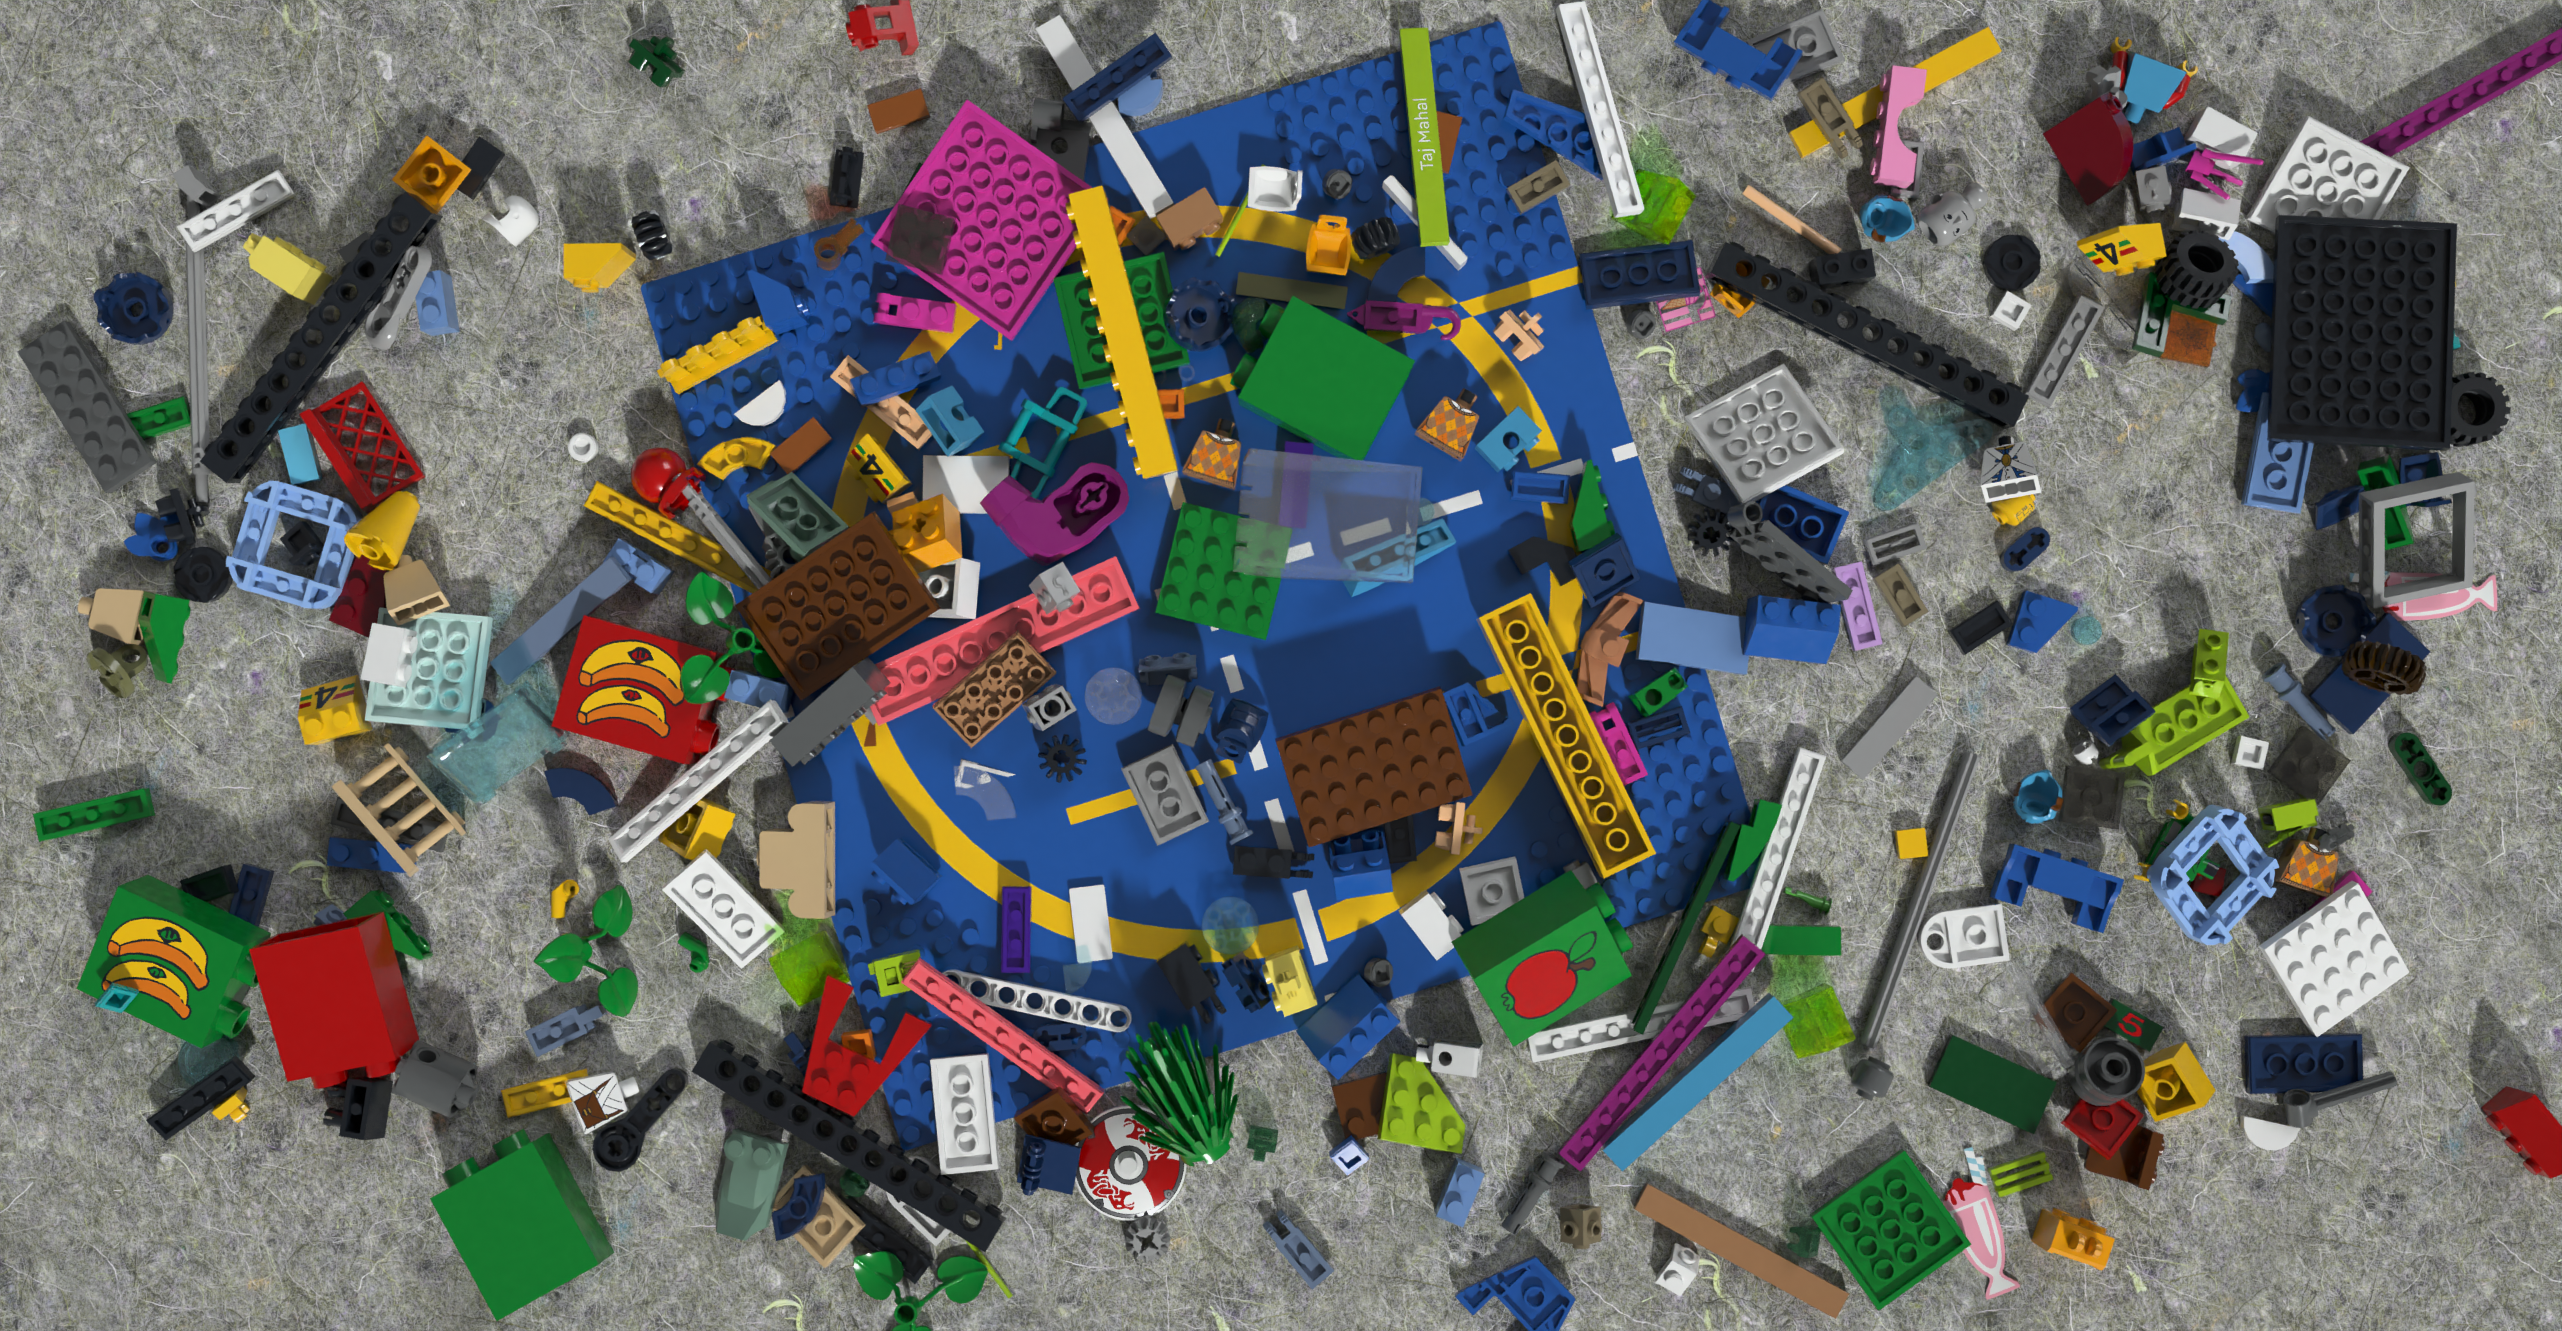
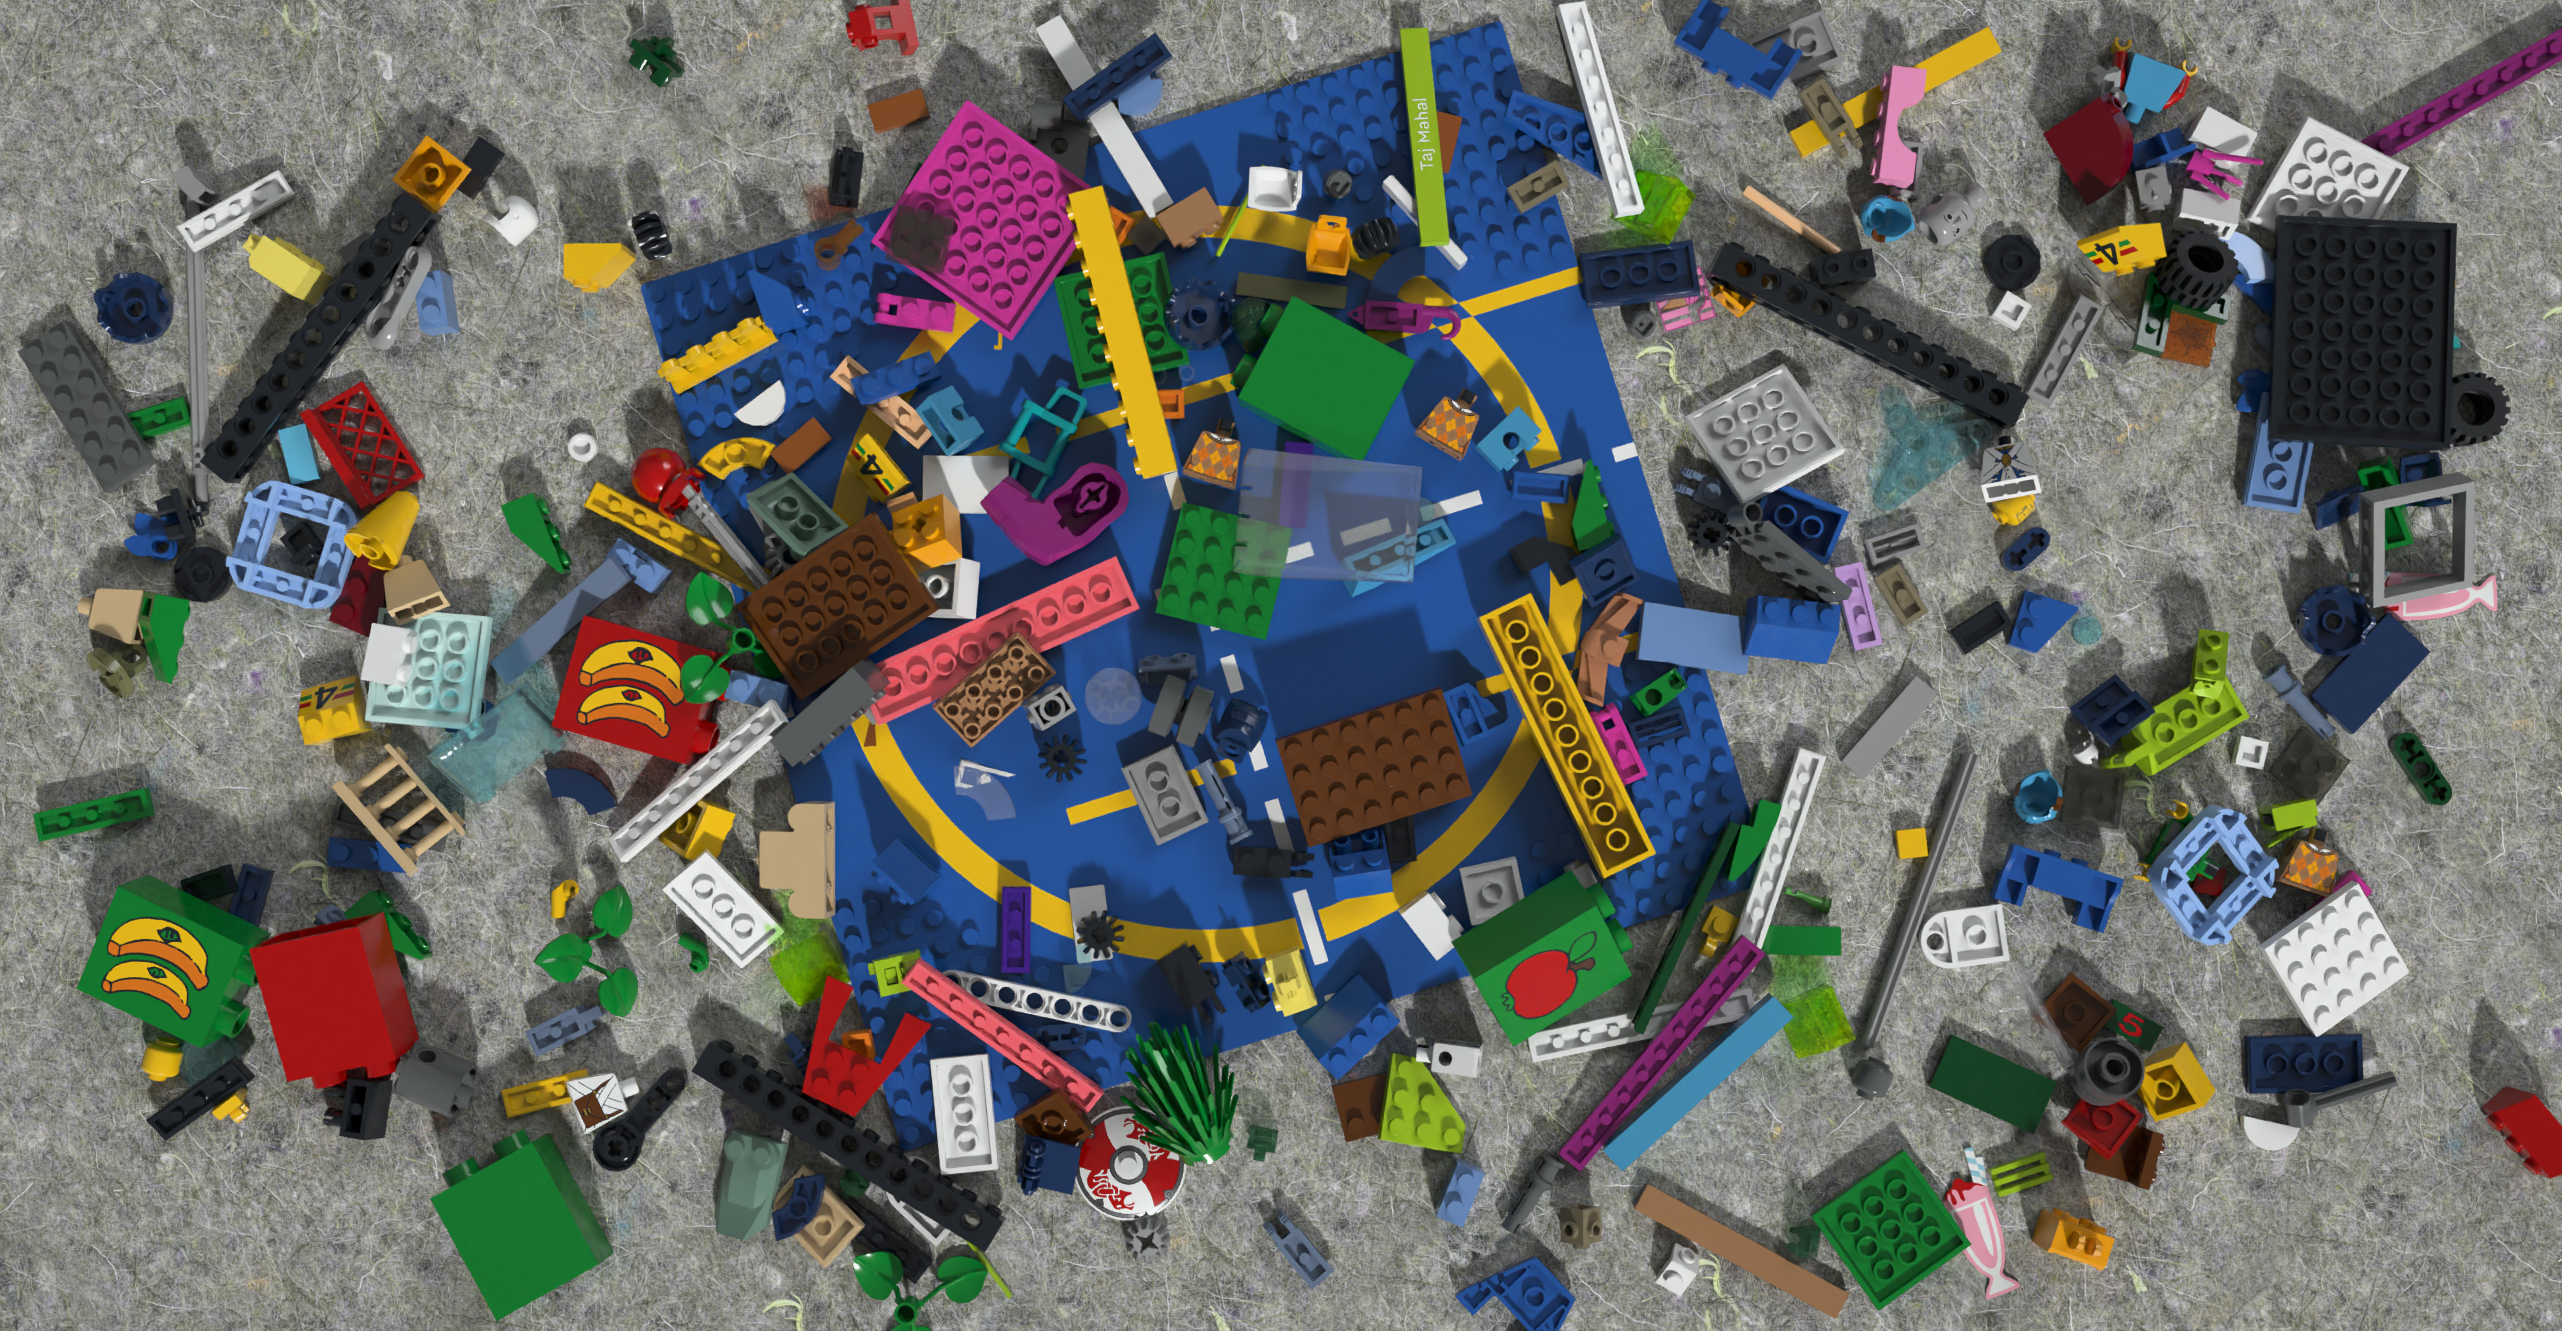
teal slope [95,982,139,1013] -> none
light grey head [1029,562,1080,614] -> none
clear light blue tile [1202,896,1259,954] -> none
tile [1329,1135,1370,1176] -> none
dark grey tile [1364,958,1393,987] -> none
light nougat hips [1435,802,1483,855] -> none
light nougat hips [1493,310,1545,361] -> none
dark grey axle [2318,823,2355,852] -> none
dark brown gear [2341,641,2427,695] -> none
none -> yellow head [140,1037,185,1081]
none -> green slope [501,493,572,575]
none -> black gear [1076,910,1125,959]

